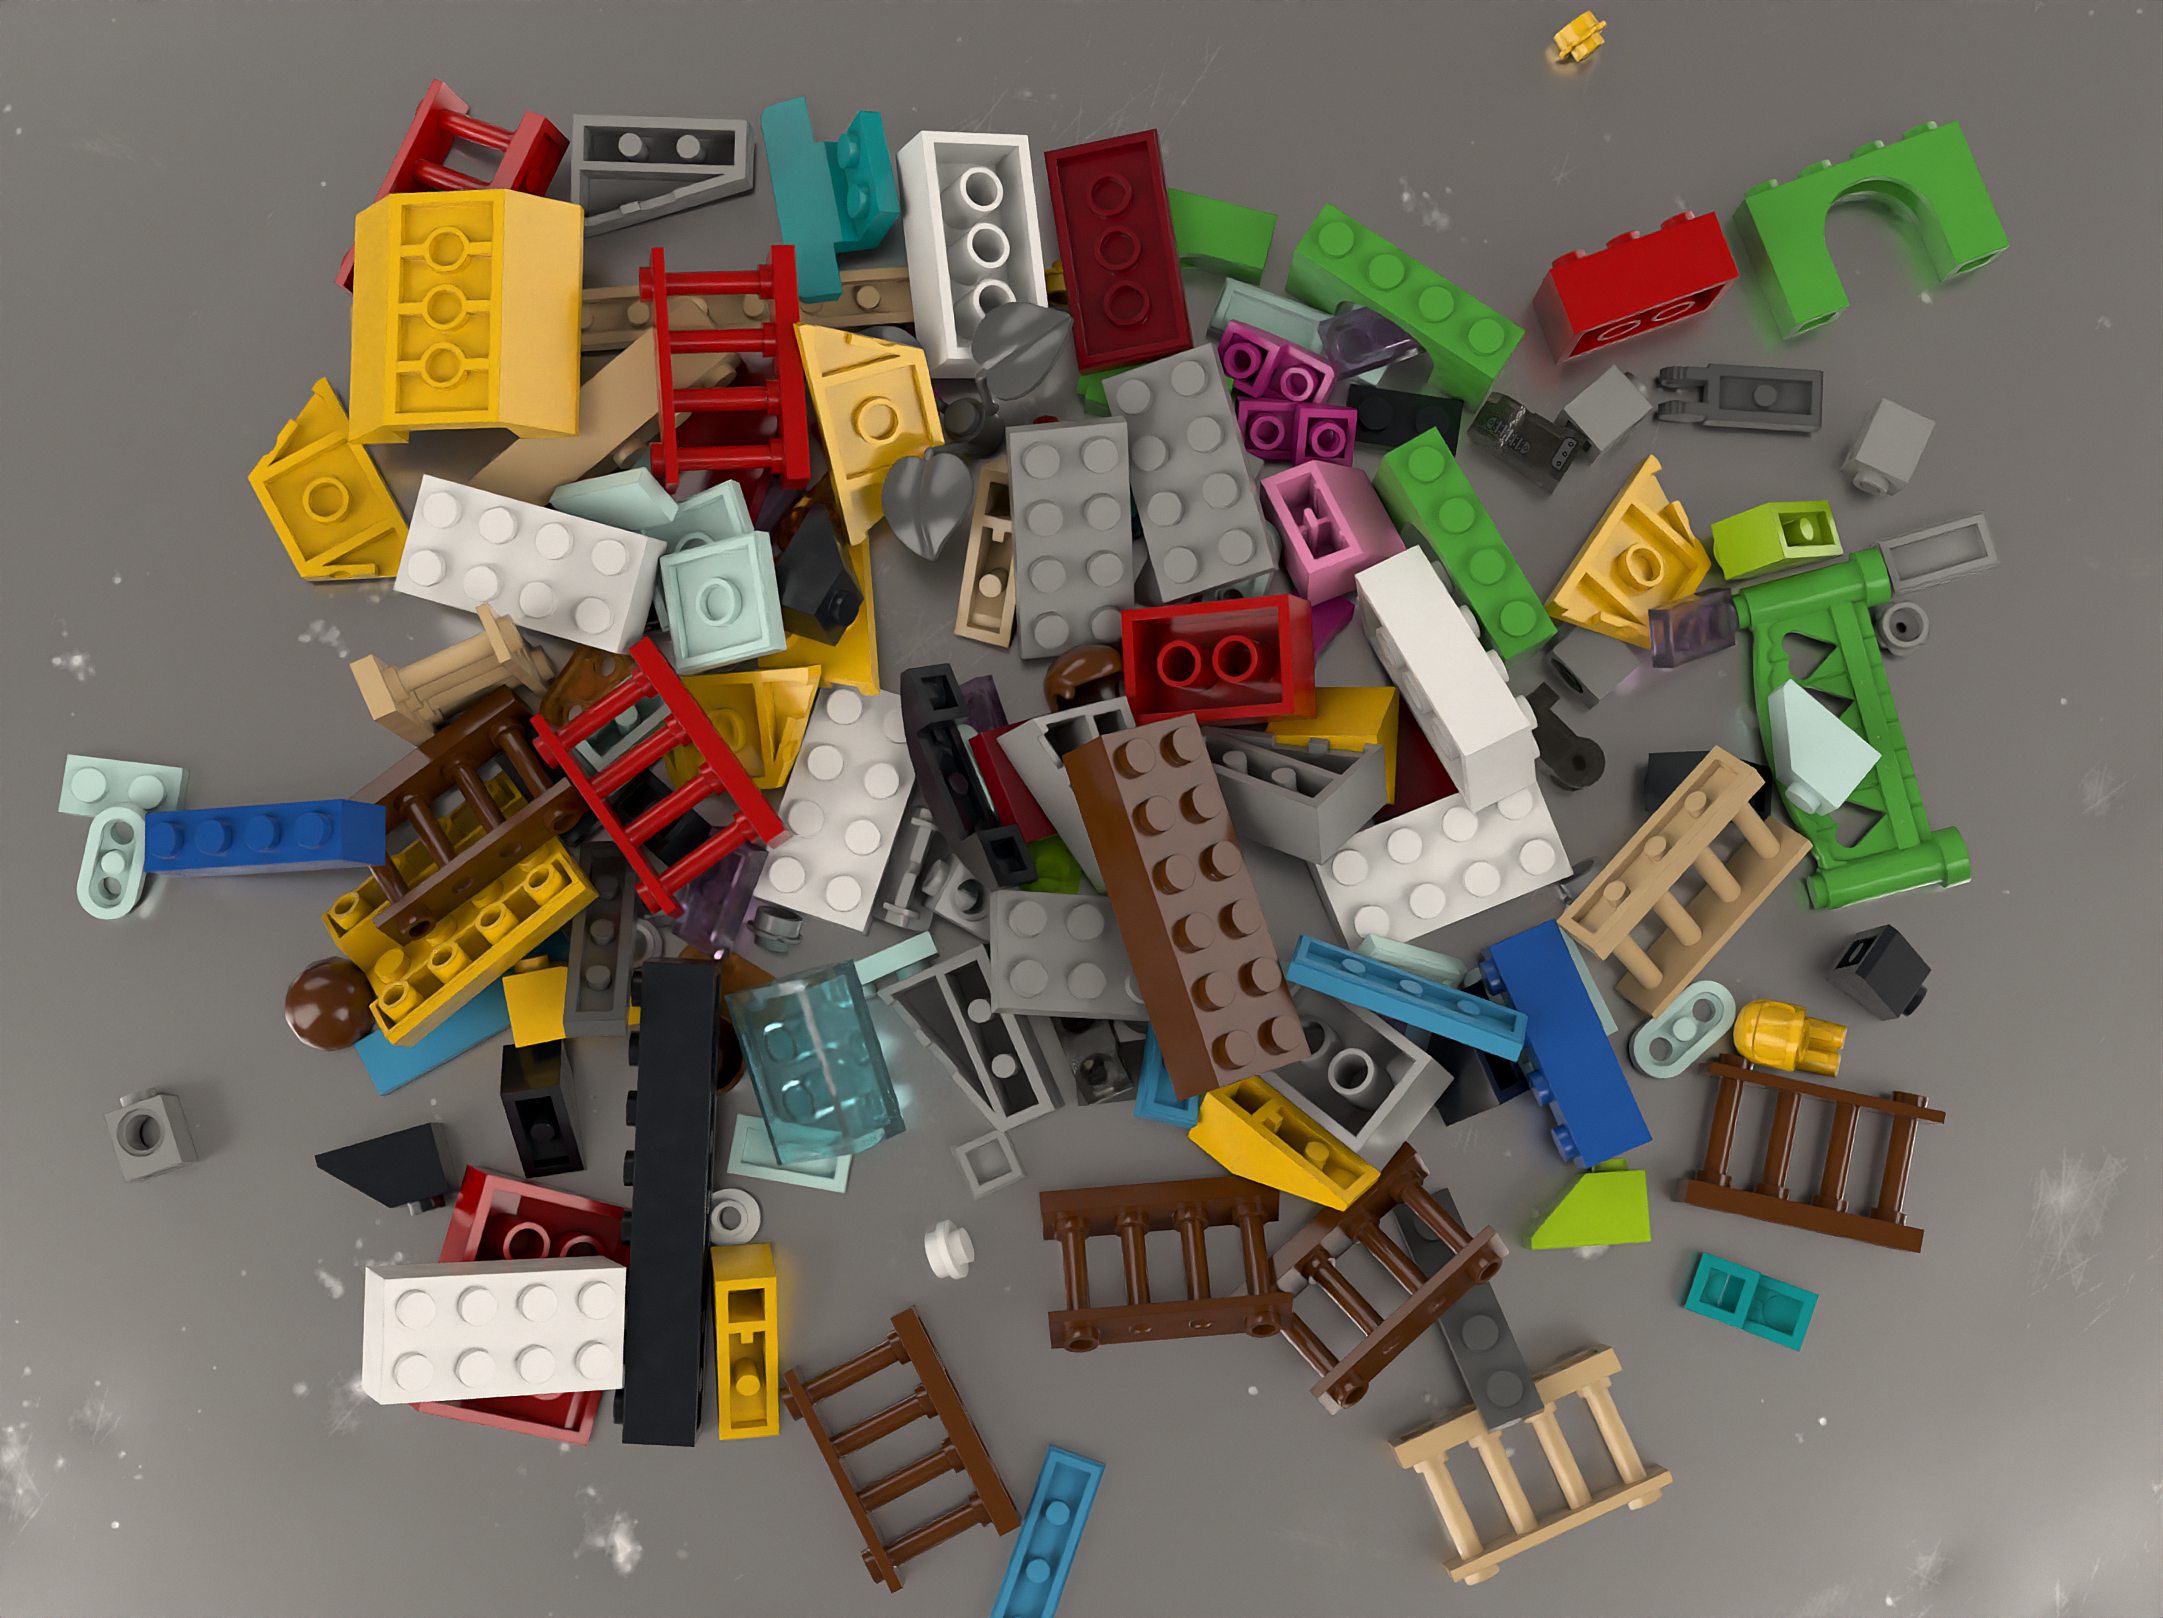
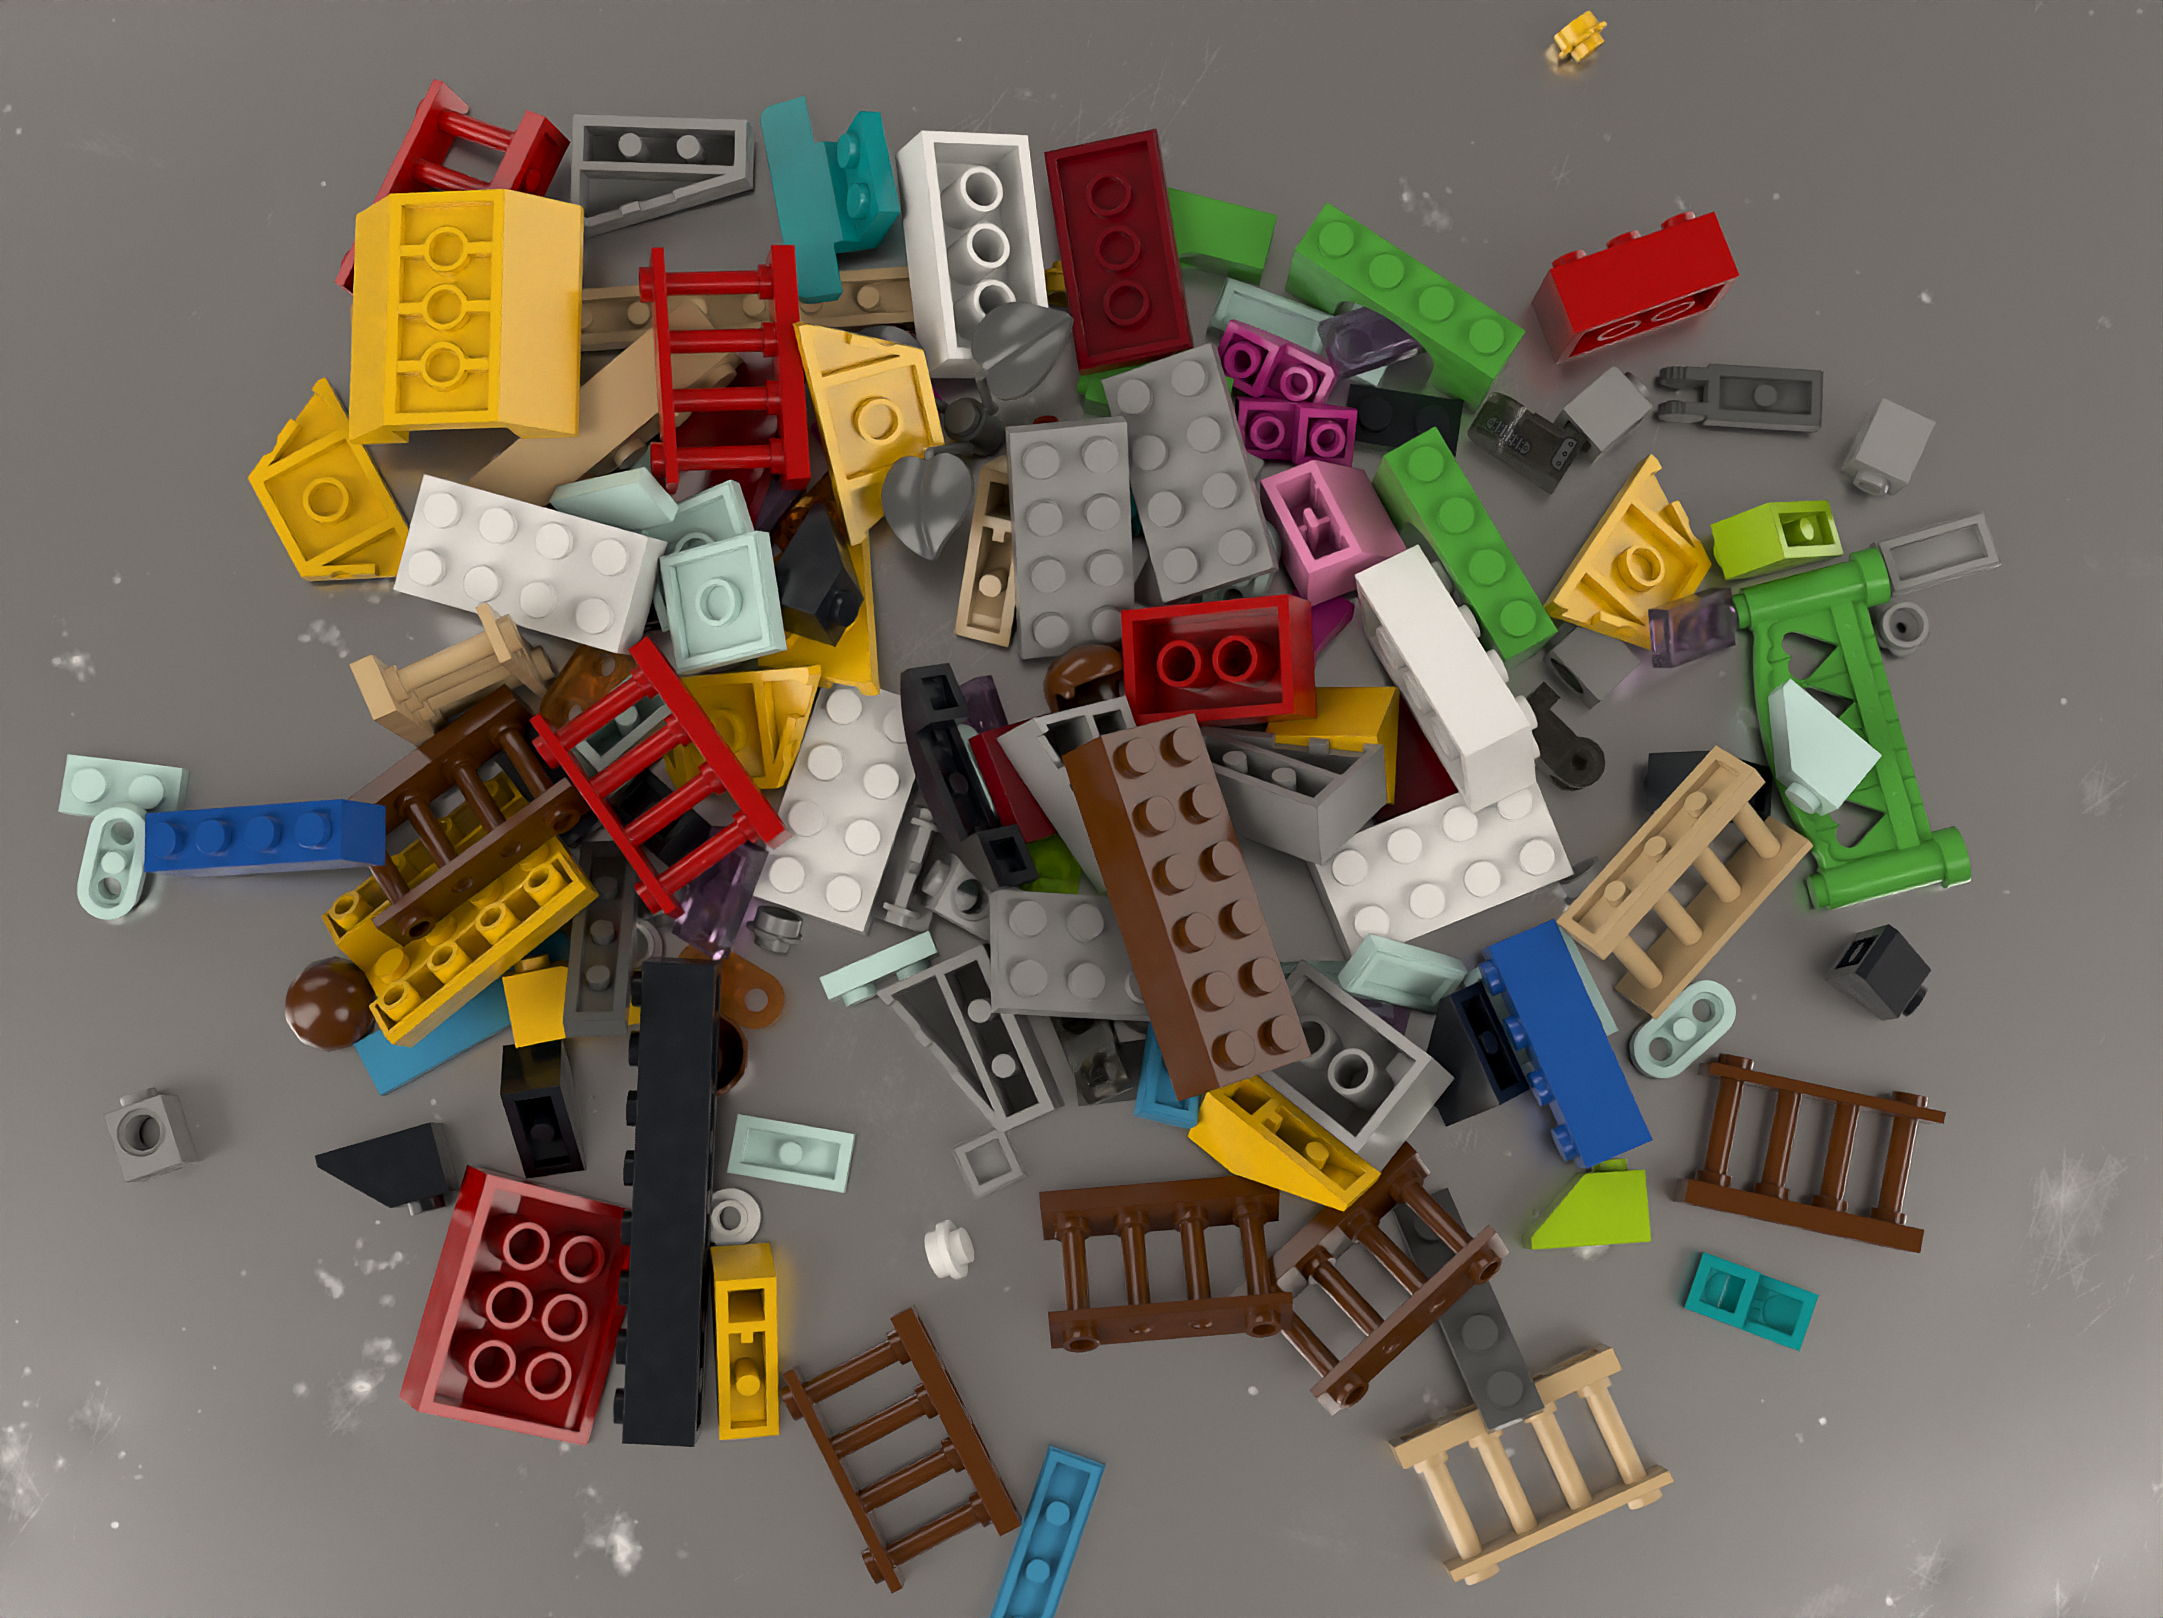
white brick [362,1256,626,1405] -> none
clear light blue slope [724,959,906,1165] -> none
dark azure tile [1285,934,1528,1062] -> none
bright green arch [1732,120,2010,340] -> none
yellow piece [1733,998,1847,1078] -> none

